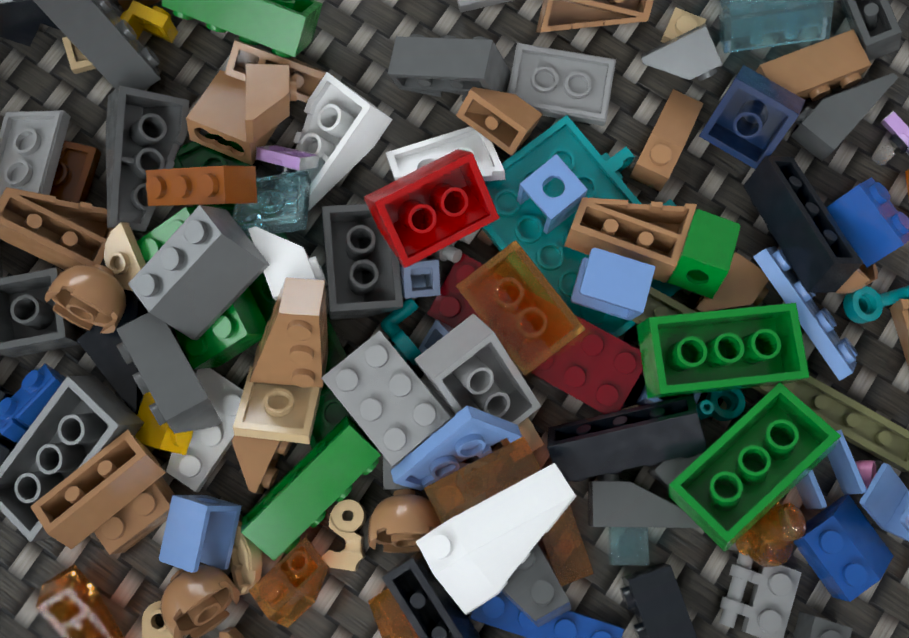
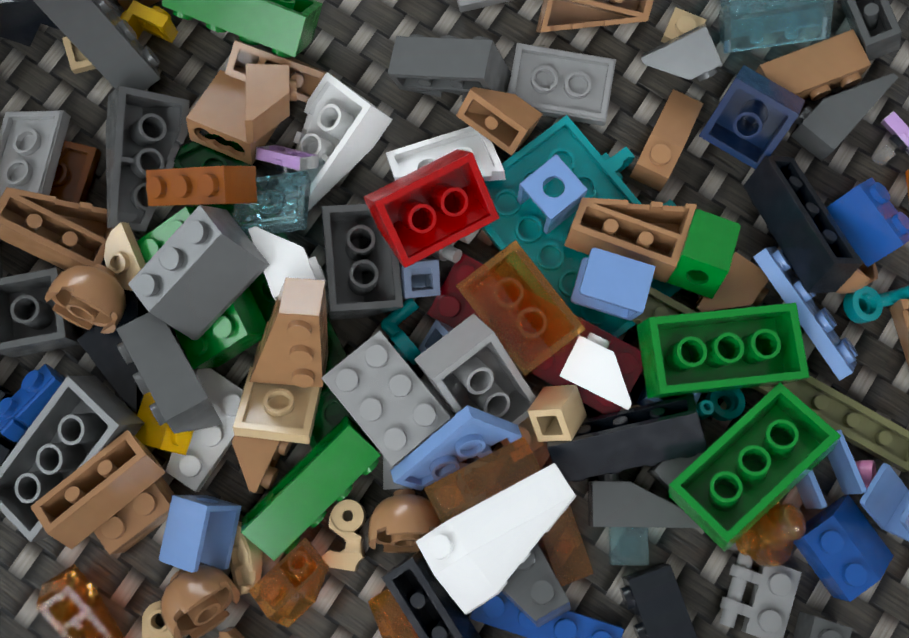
none -> tan brick [527,385,587,442]
none -> white slope [559,332,632,410]

